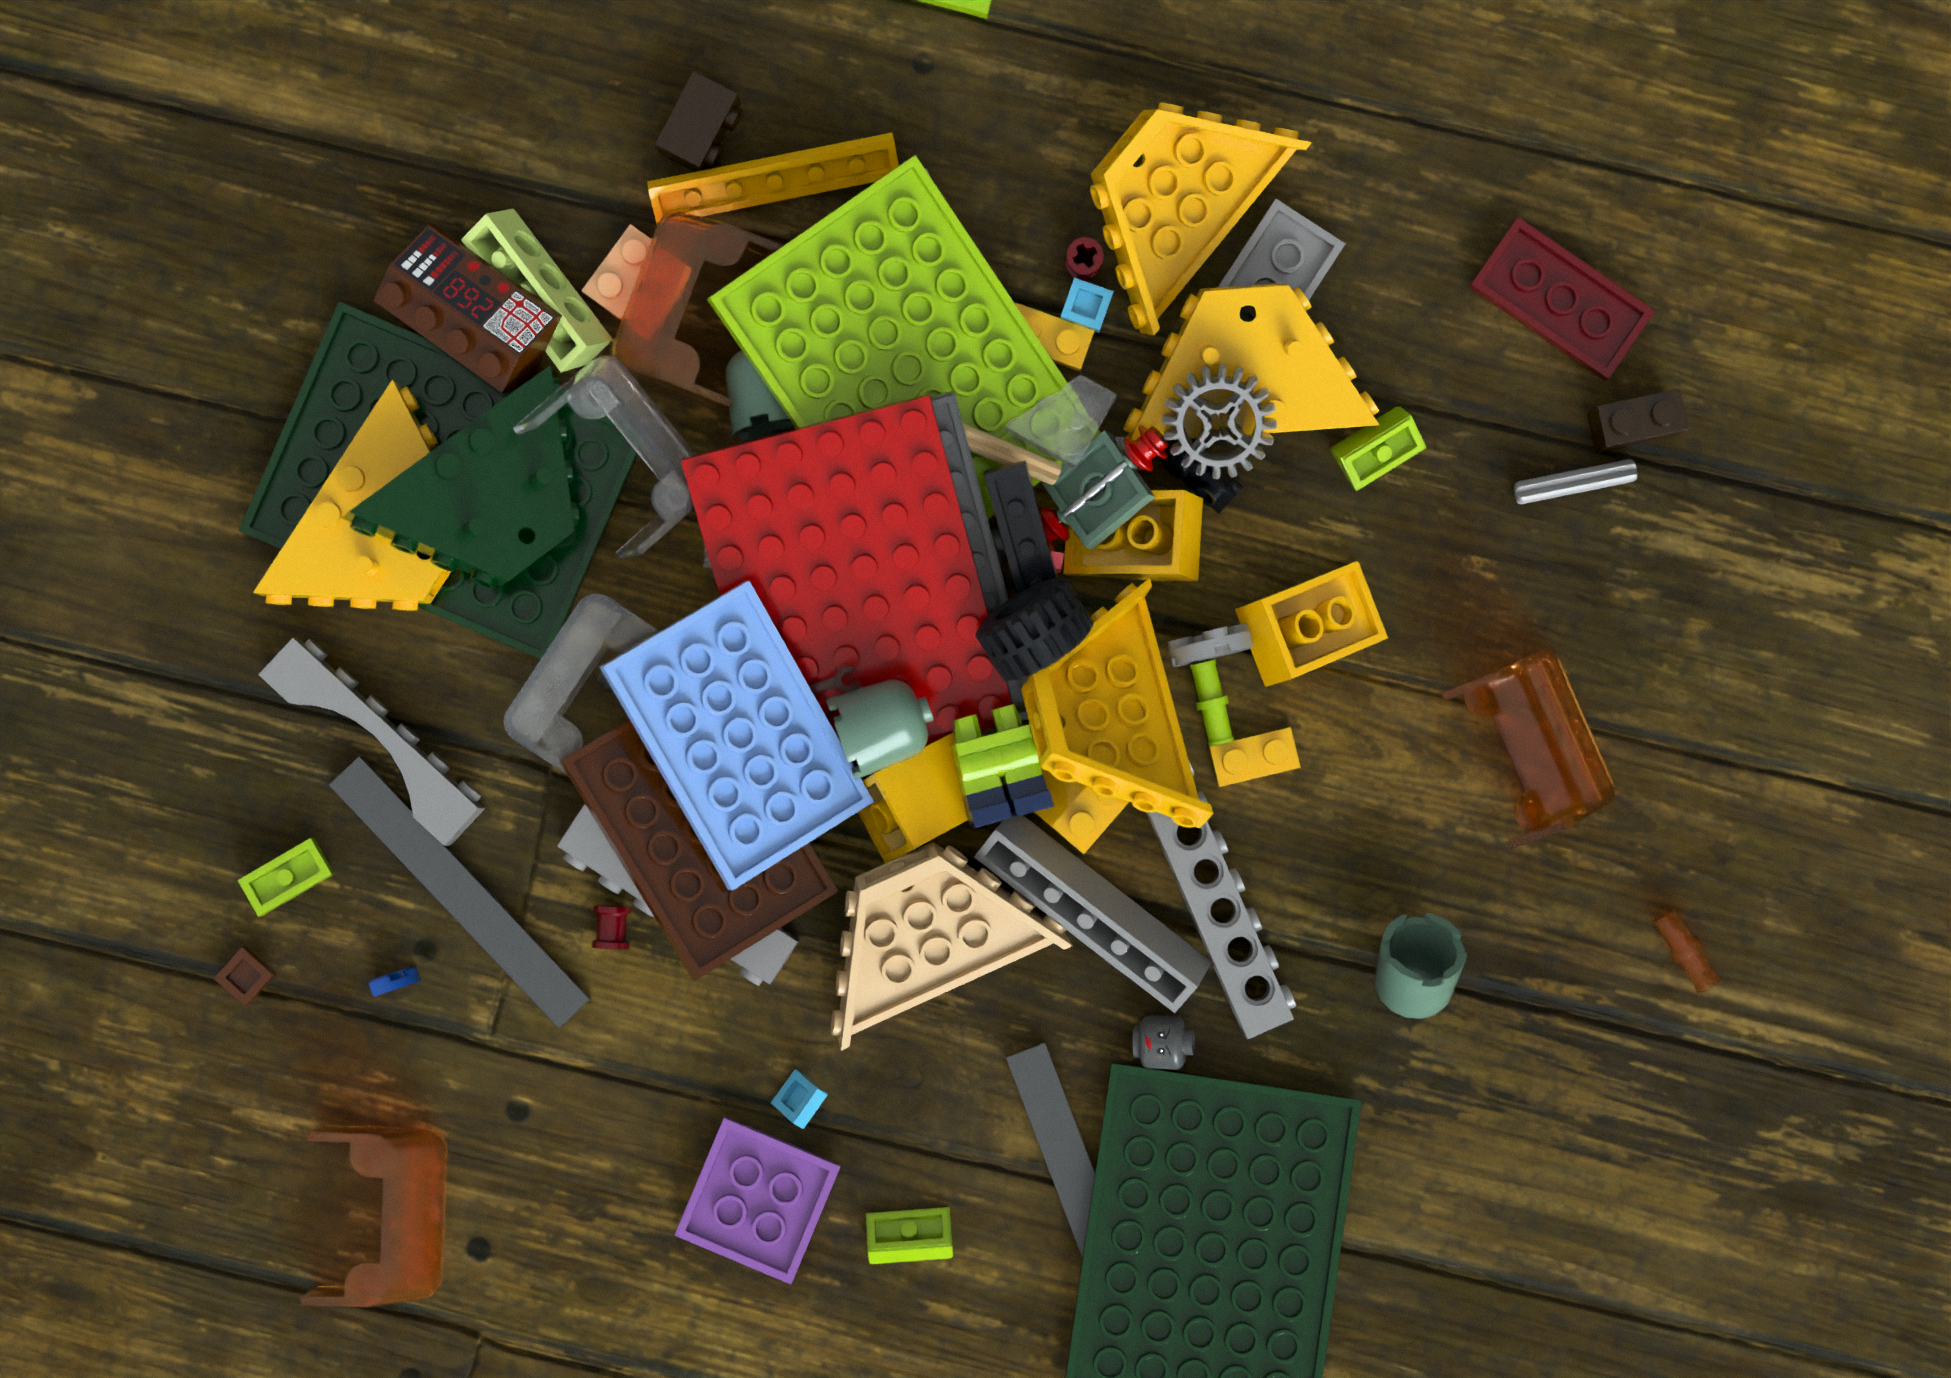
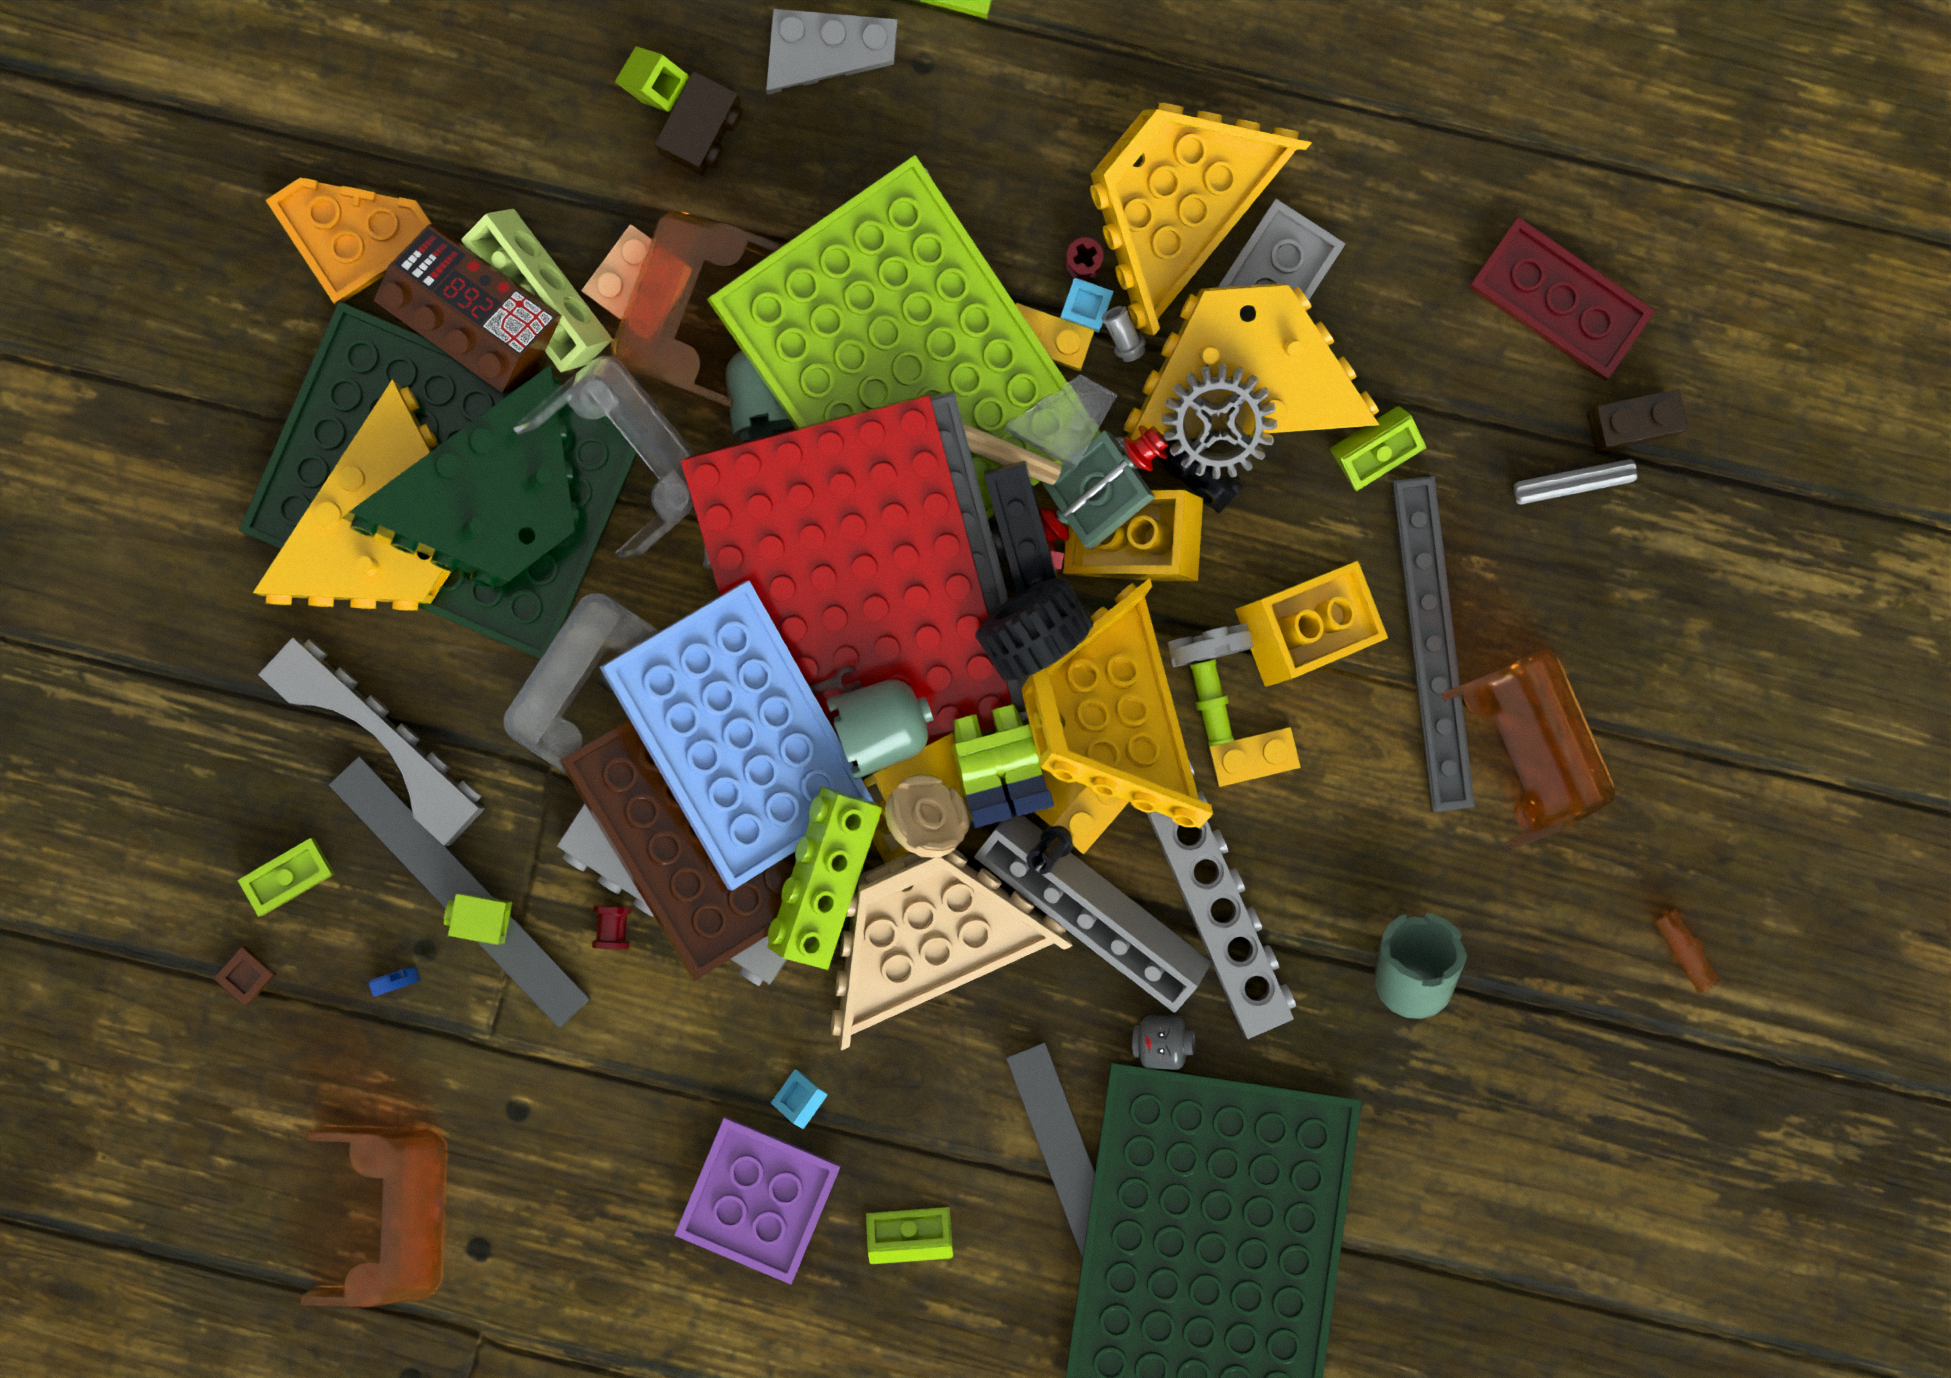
yellow plate [647,132,899,226] -> none
none -> light orange plate [266,177,432,306]
none -> lime brick [444,893,512,945]
none -> lime brick [615,46,690,113]
none -> light grey wing [766,9,898,95]
none -> lime brick [767,786,883,970]
none -> tan tile [885,775,970,858]
none -> black pin [1026,826,1073,875]
none -> light grey pin [1102,306,1146,362]
none -> dark grey tile [1391,476,1475,812]

